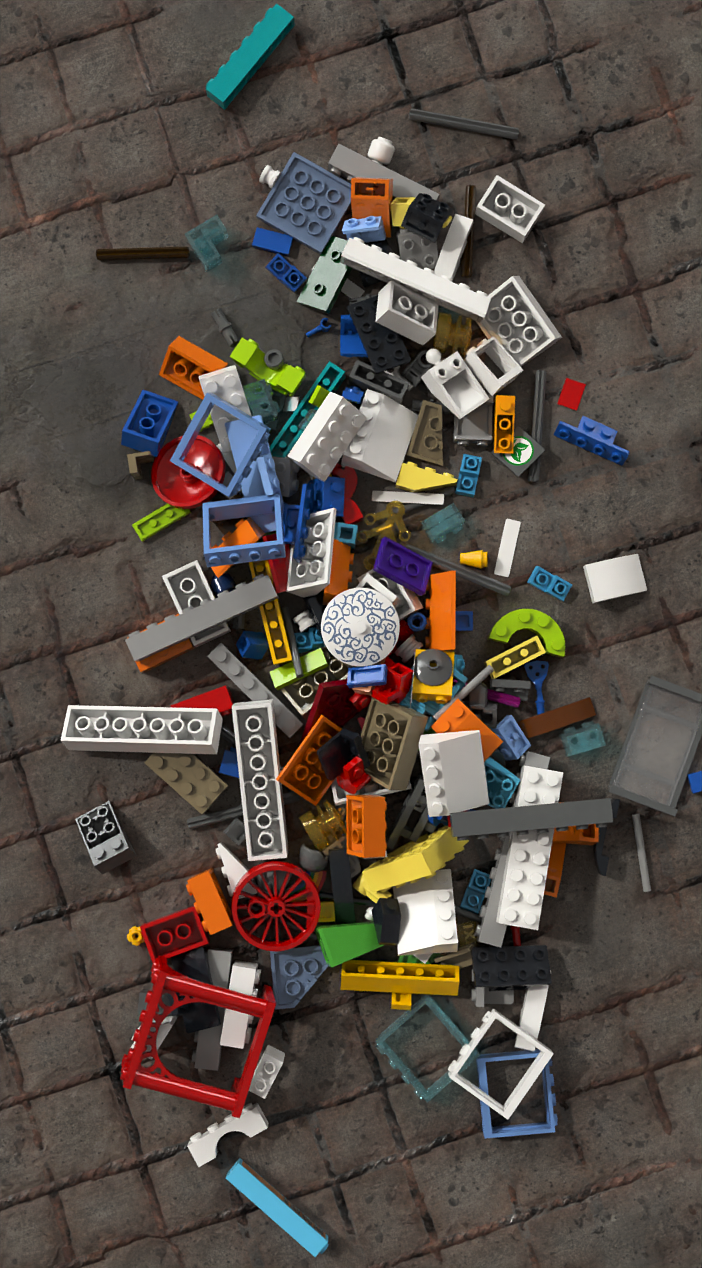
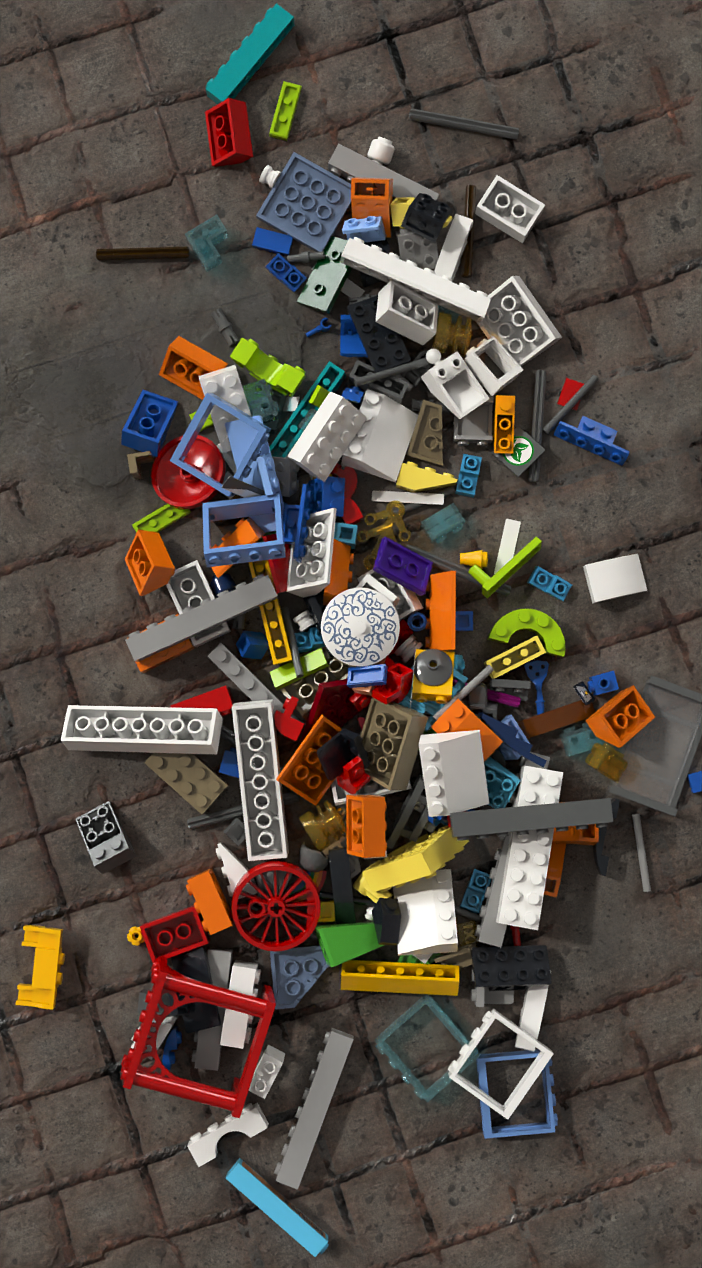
dark grey tile [264,349,284,370] -> none
yellow plate [391,992,411,1010] -> none
none -> yellow bracket [15,925,65,1010]
none -> orange slope [125,529,175,596]
none -> blue slope [162,1026,182,1070]
none -> red slope [205,98,253,167]
none -> dark grey sticker [222,476,265,498]
none -> lime tile [269,81,302,141]
none -> red brick [274,696,305,741]
none -> light grey brick [274,1028,354,1189]
none -> dark grey bar [287,251,325,263]
none -> dark grey bar [354,358,428,387]
none -> lime piece [468,536,542,598]
none -> dark blue slope [478,712,547,768]
none -> dark grey bar [542,375,599,435]
none -> sticker [573,681,595,705]
none -> orange slope [585,685,655,748]
none -> clear yellow brick [585,743,628,782]
none -> blue brick [587,671,619,696]

